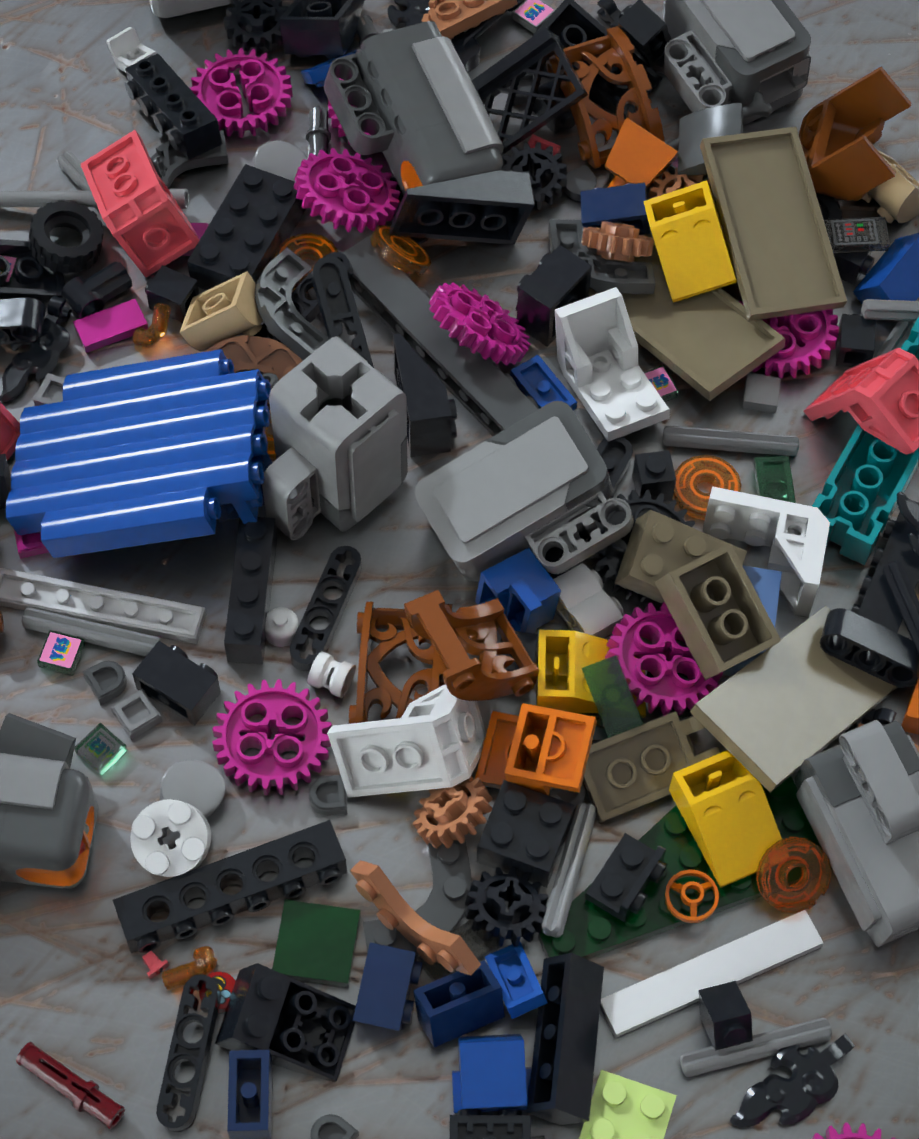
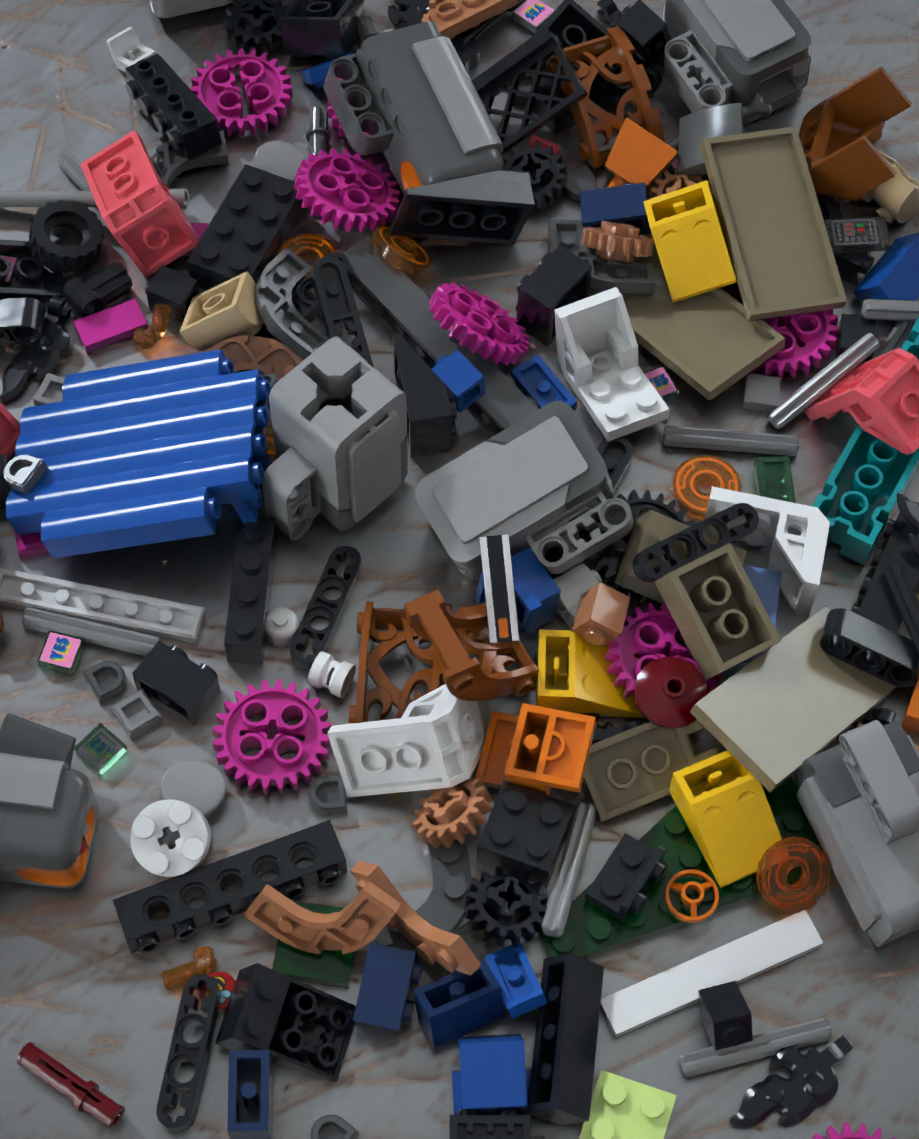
coral piece [142,950,169,979] -> none
clear green plate [582,654,644,738] -> none
black brick [632,450,676,502] -> none
none -> dark grey tile [3,455,48,494]
none -> nougat plate [244,881,401,954]
none -> blue brick [431,349,486,413]
none -> sticker [479,534,519,643]
none -> nougat brick [572,582,630,647]
none -> black beam [632,503,759,582]
none -> dark red dish [634,657,708,729]
none -> light grey axle [767,333,880,429]

